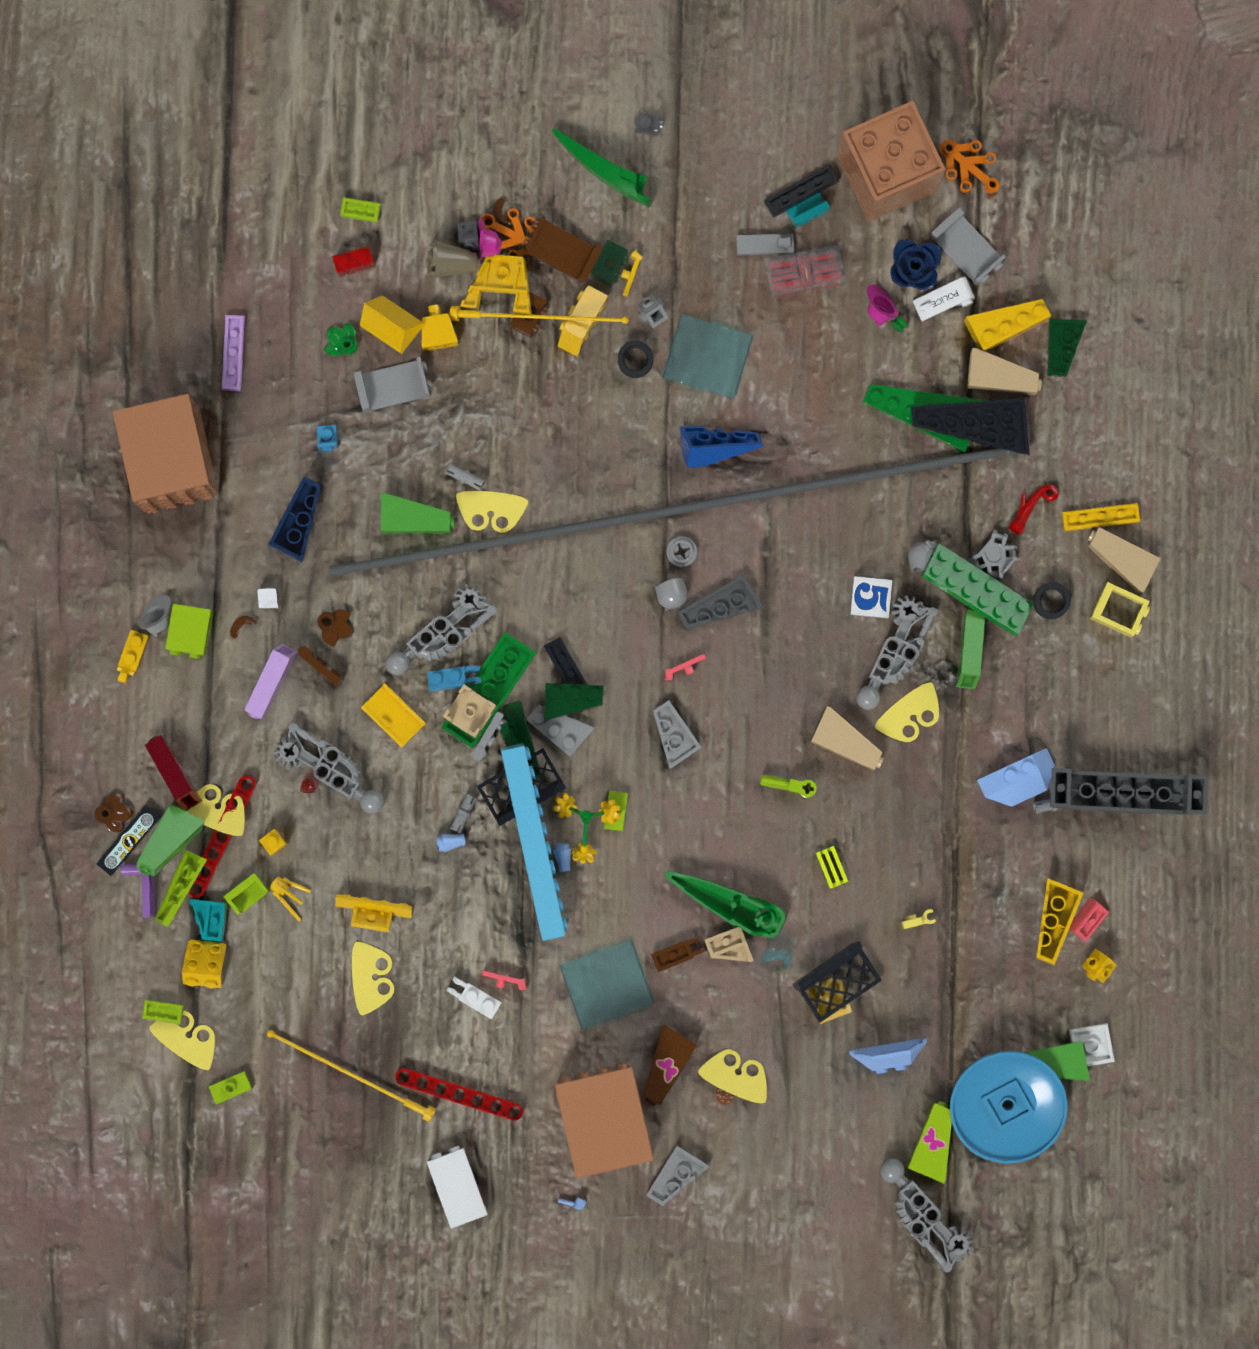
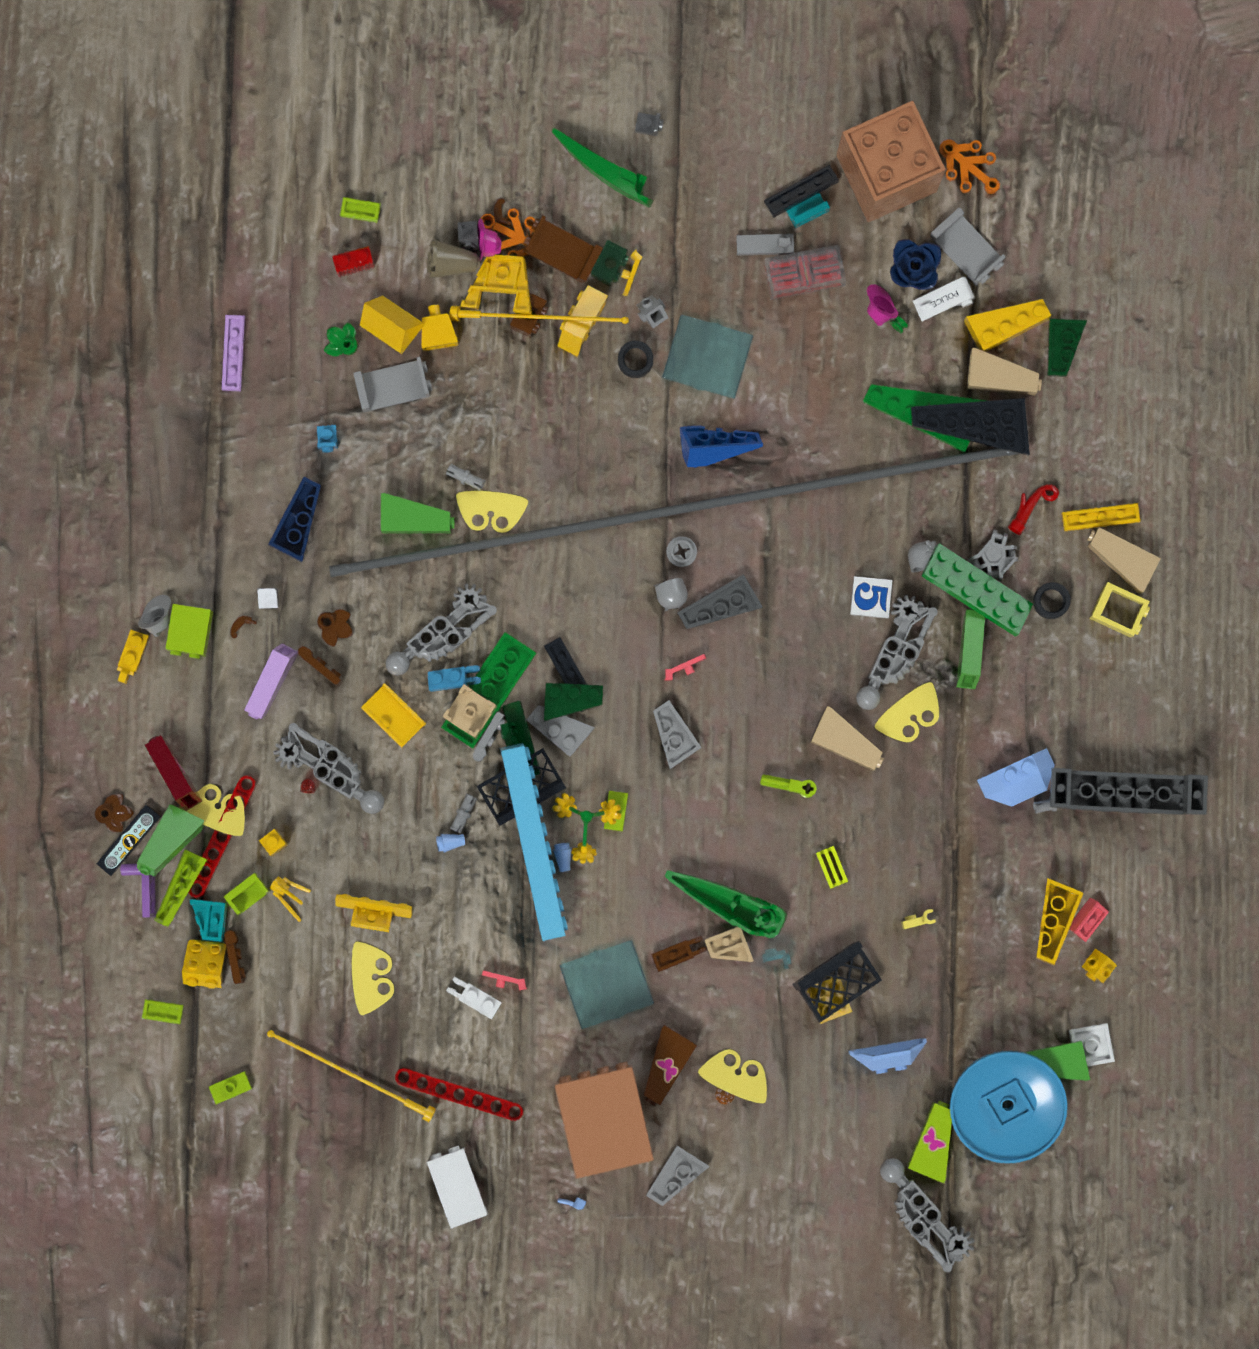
nougat container [112,394,219,514] -> none
light yellow piece [149,1010,215,1070] -> none
none -> reddish brown hinge [225,930,246,984]

